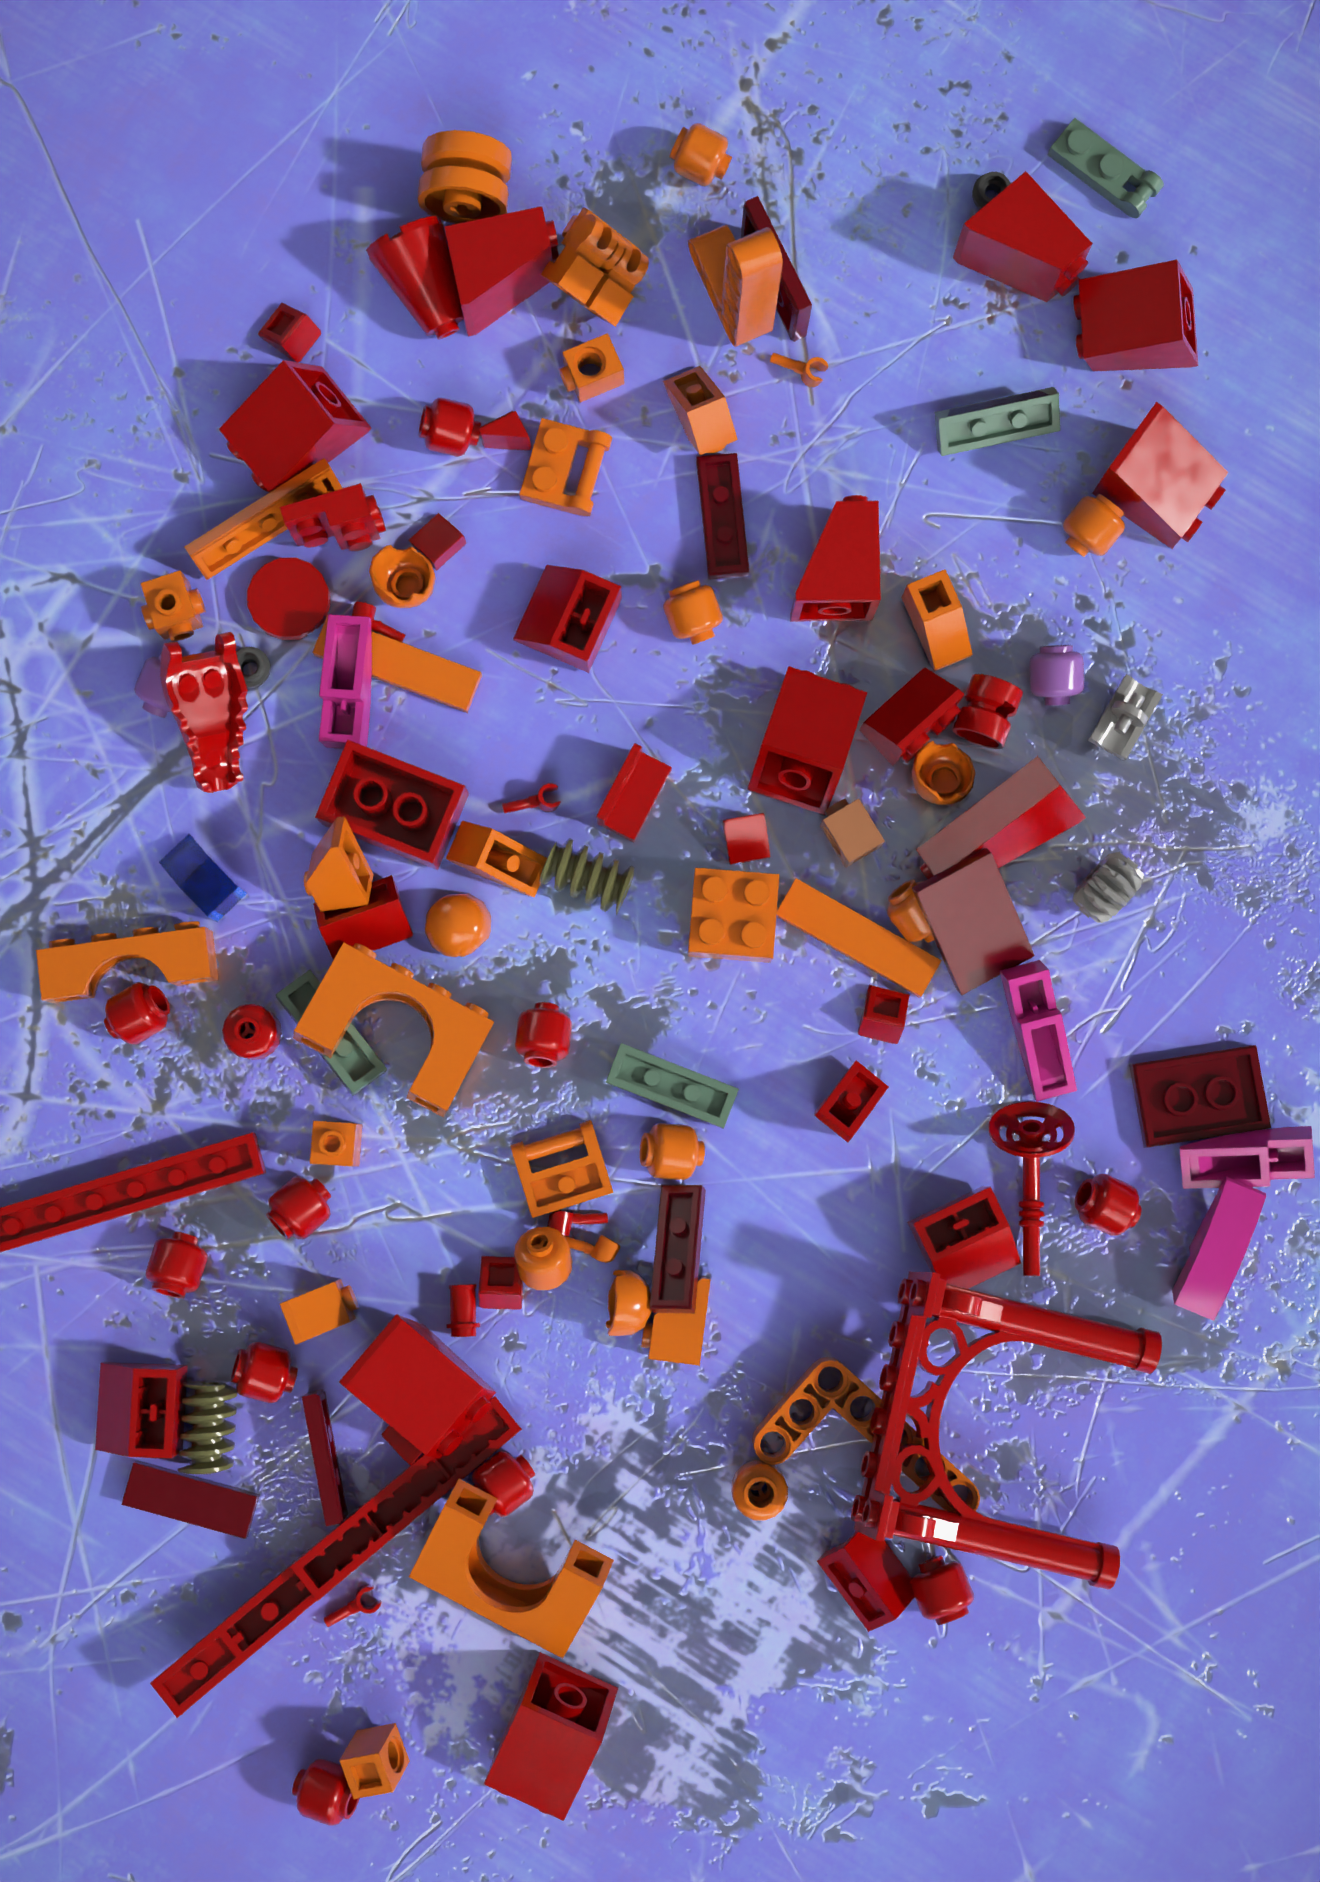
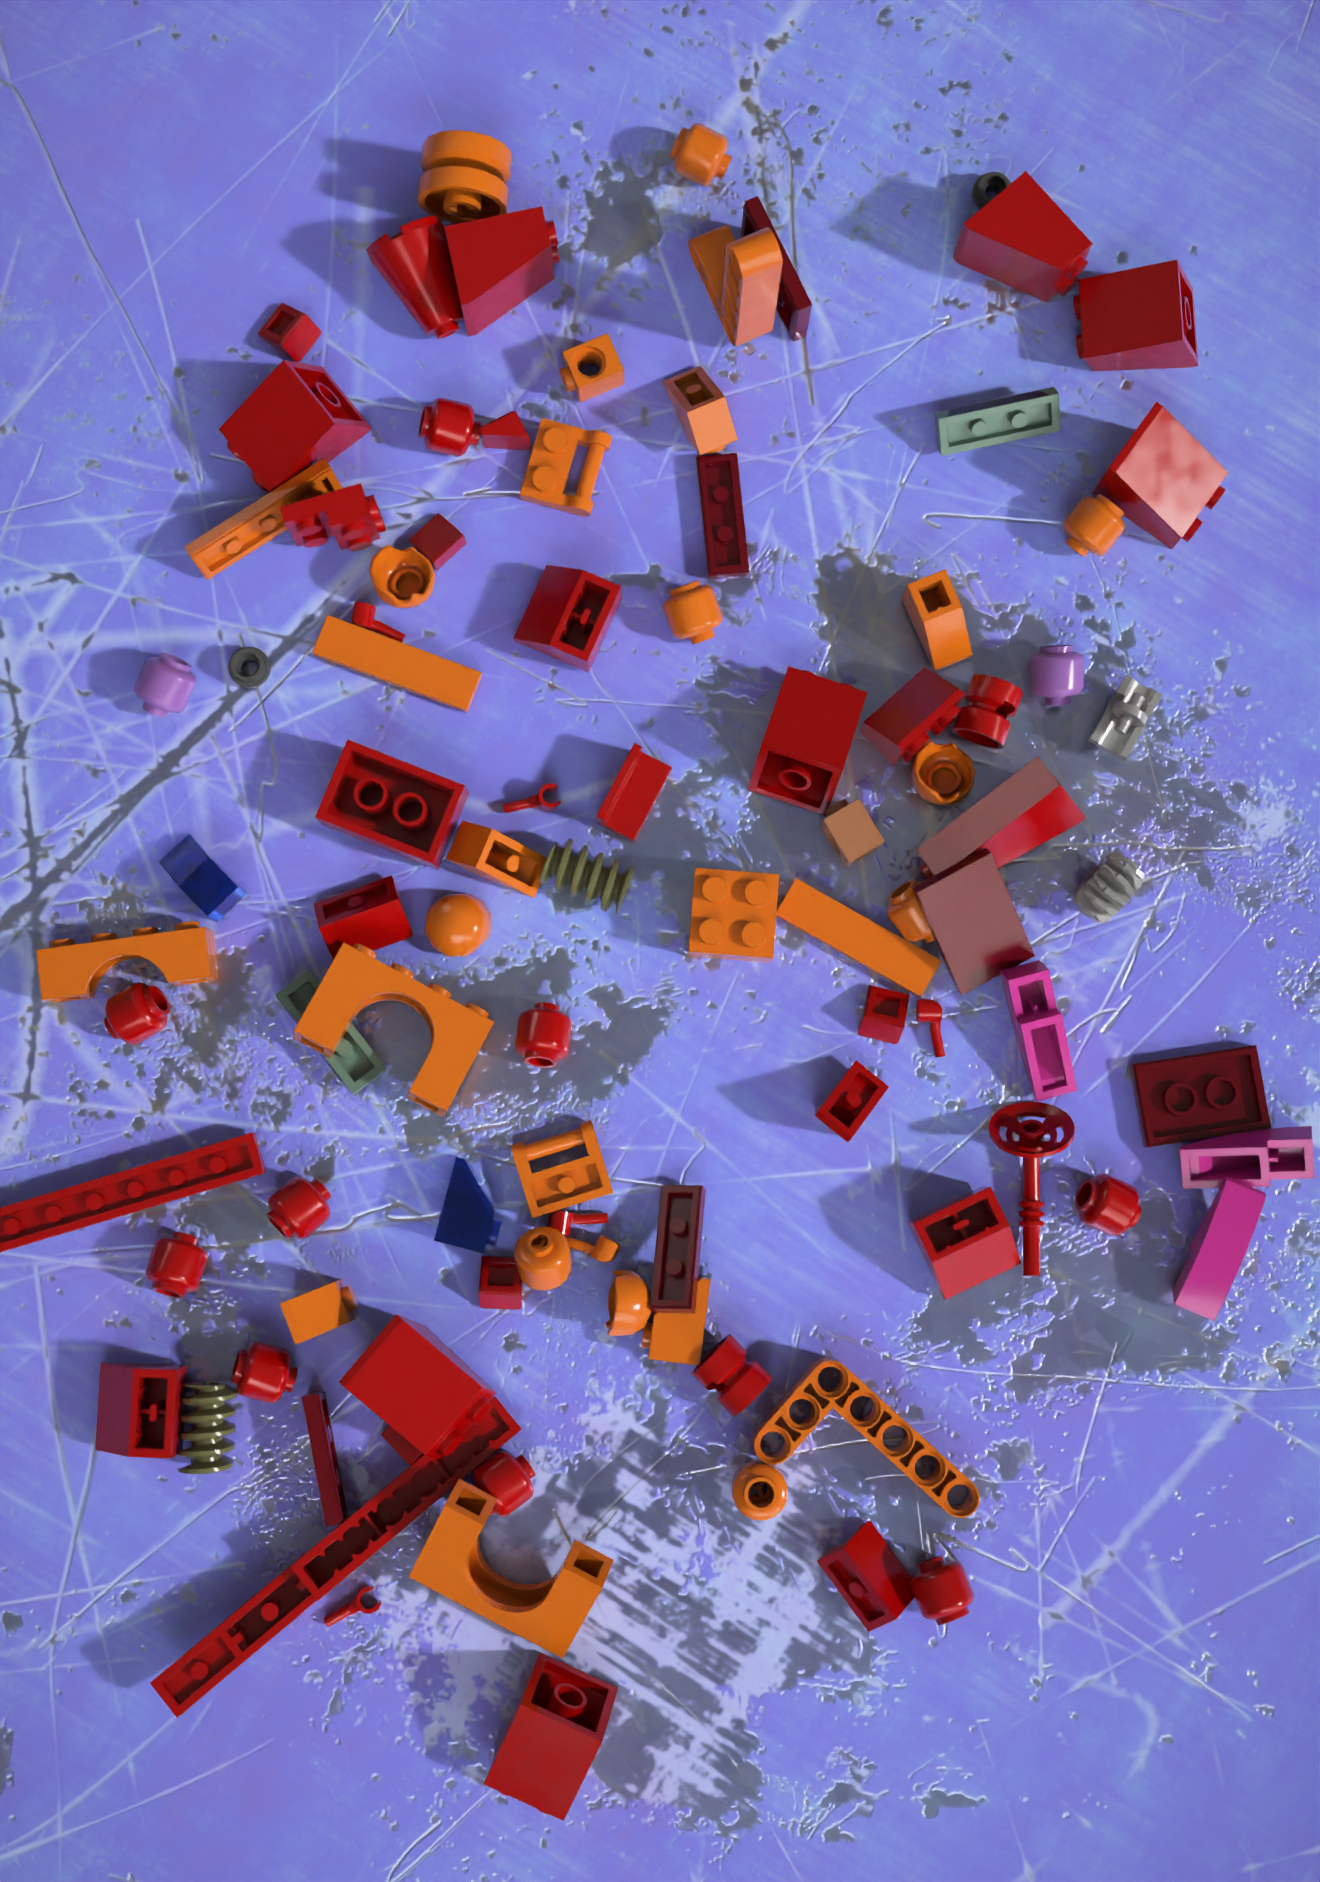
dark red tile [121,1461,260,1539] -> none
orange brick [140,570,206,641] -> none
red animal [160,632,248,793] -> none
red head [222,1004,282,1060] -> none
red tile [247,557,330,640] -> none
red head [292,1759,360,1826] -> none
orange slope [304,816,374,912] -> none
orange brick [310,1121,363,1166] -> none
dark pink slope [319,614,372,749] -> none
orange brick [339,1723,410,1799] -> none
red pin [446,1284,480,1337] -> none
orange hips [540,207,649,327] -> none
sand green plate [606,1043,739,1129] -> none
orange head [640,1123,705,1180] -> none
red slope [722,813,771,865] -> none
orange hand [770,353,828,387] -> none
red slope [790,495,881,622] -> none
red arch [851,1271,1162,1590] -> none
sand green plate [1048,118,1164,218] -> none
none -> clear blue slope [434,1157,502,1254]
none -> red wheel [691,1334,773,1417]
none -> red hand [916,999,945,1058]

